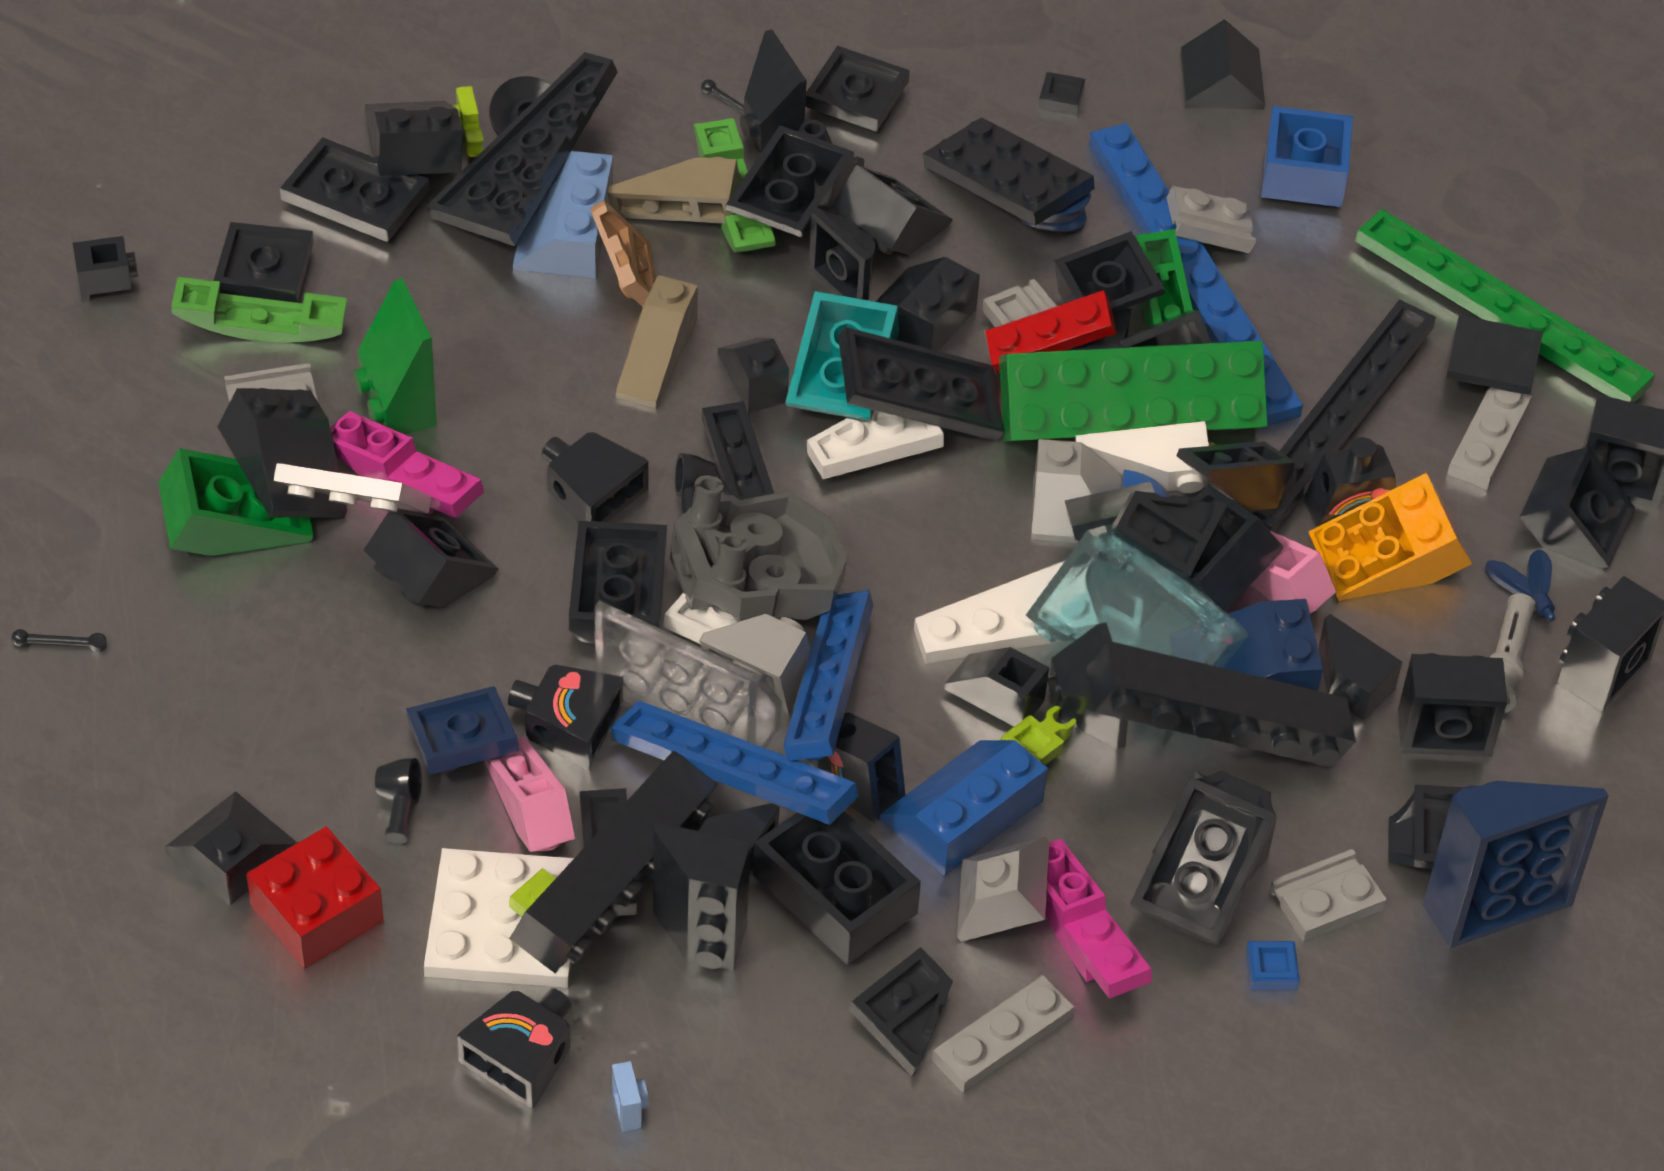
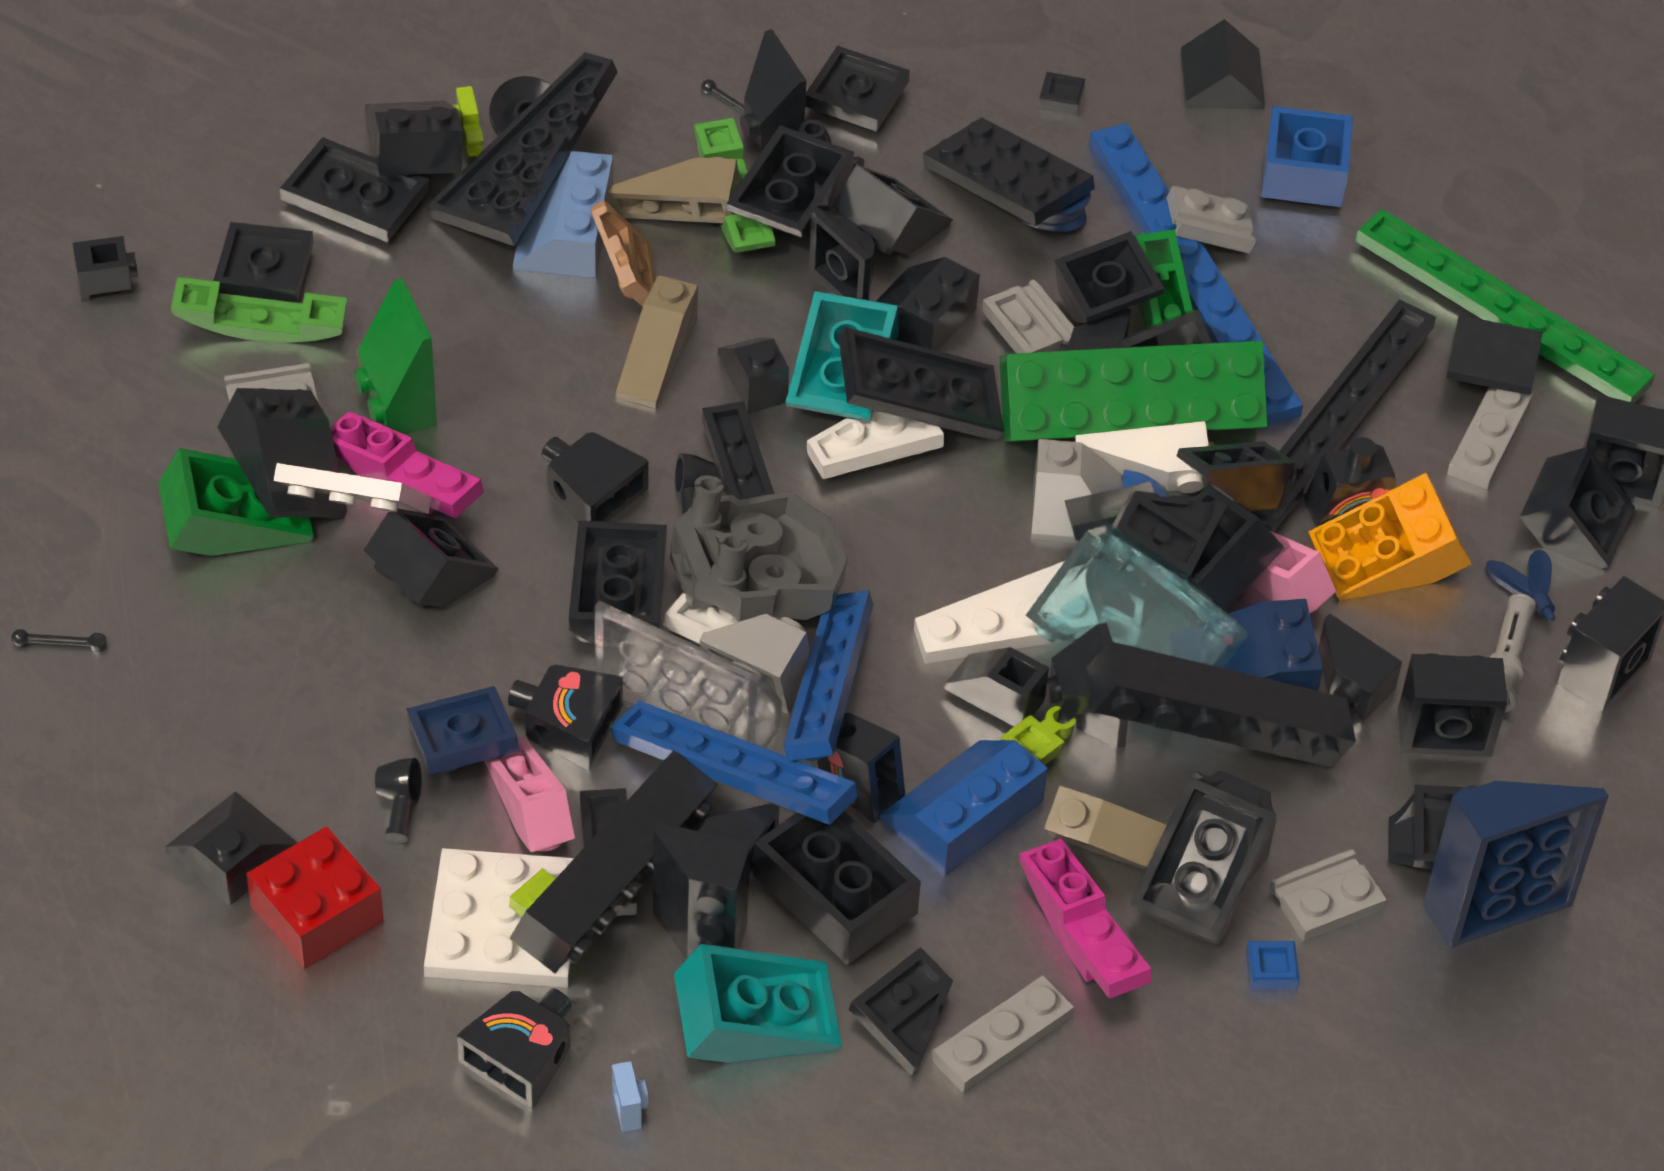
light grey slope [957,837,1049,942] -> none
red plate [985,290,1117,374] -> none
none -> teal slope [674,944,842,1063]
none -> dark tan slope [1044,785,1167,870]

